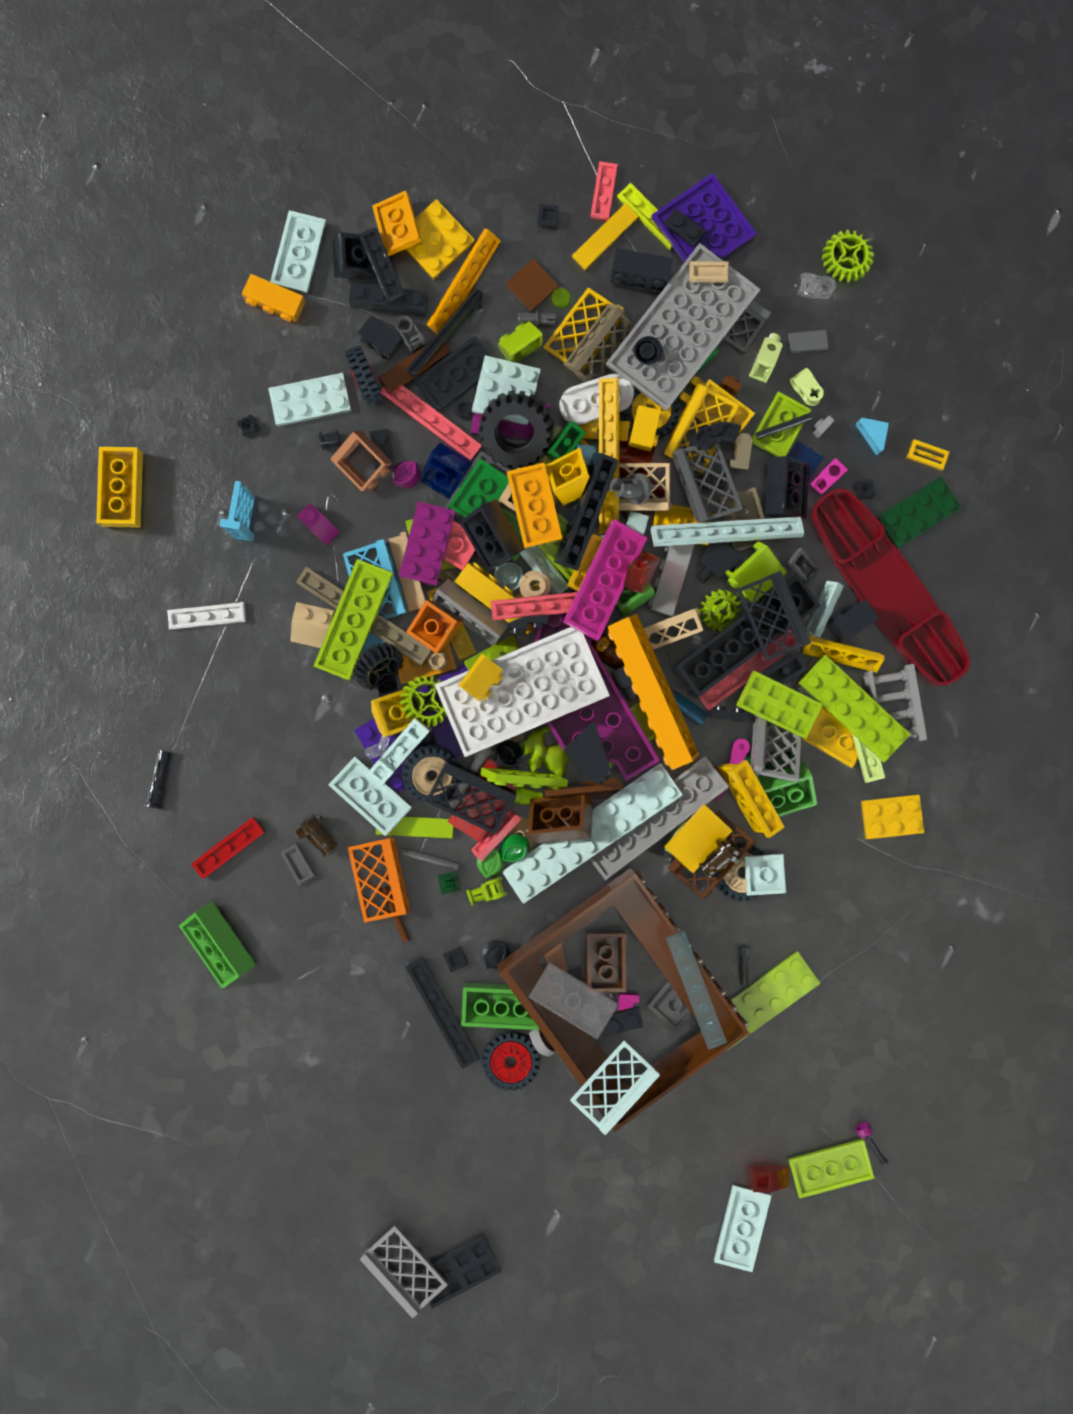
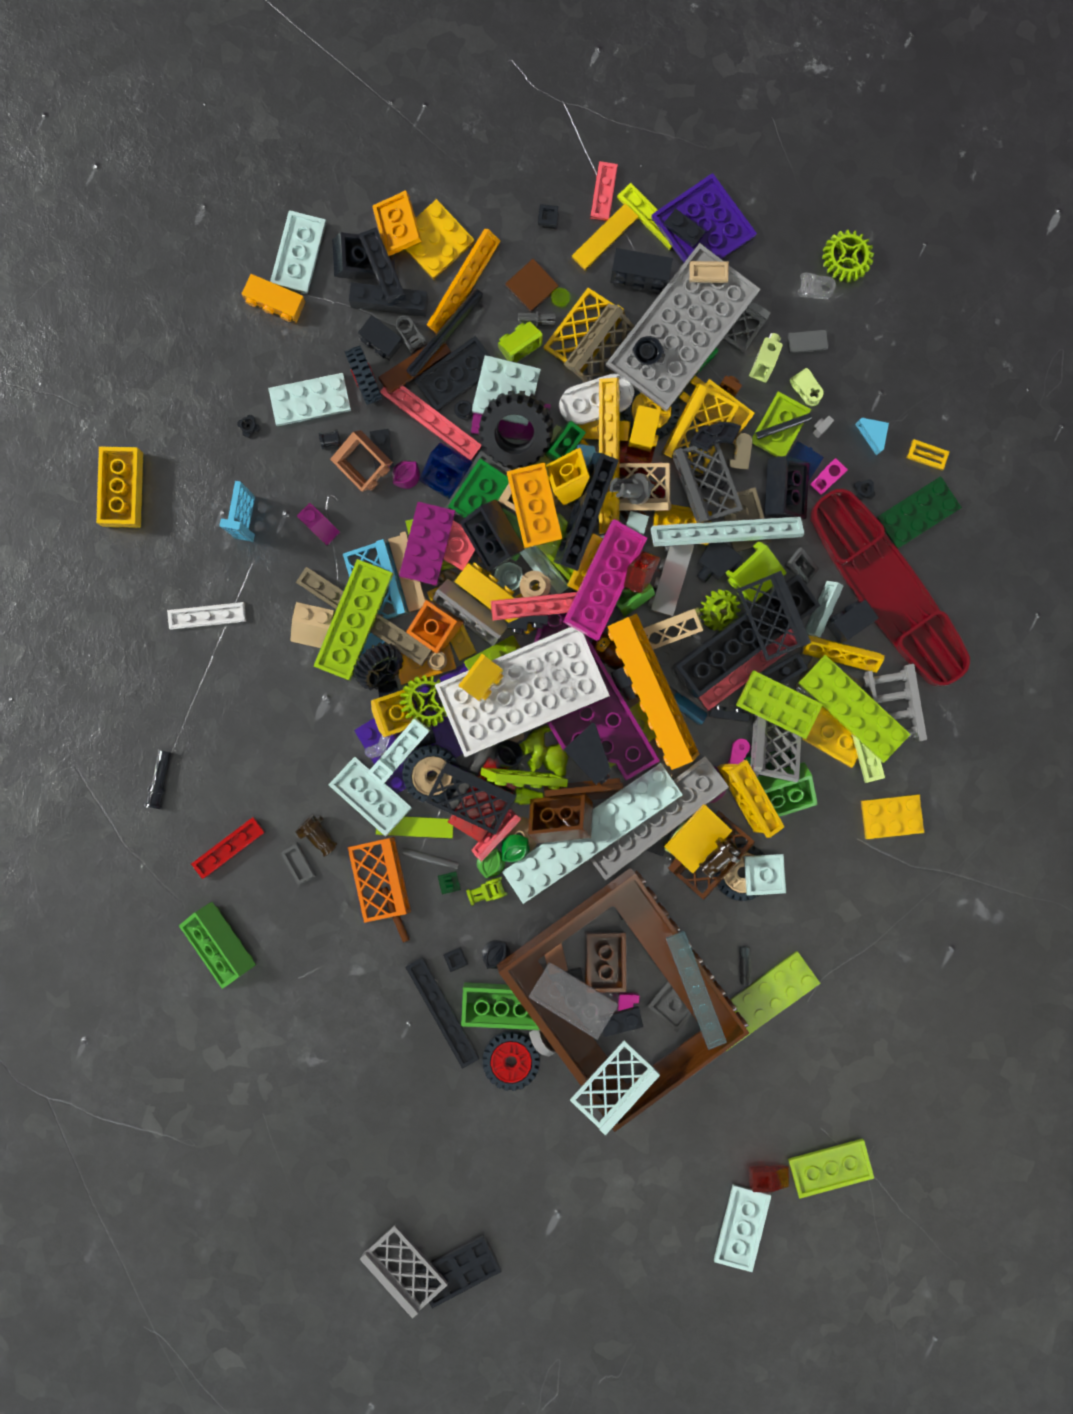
hinge [855,1122,888,1166] -> none

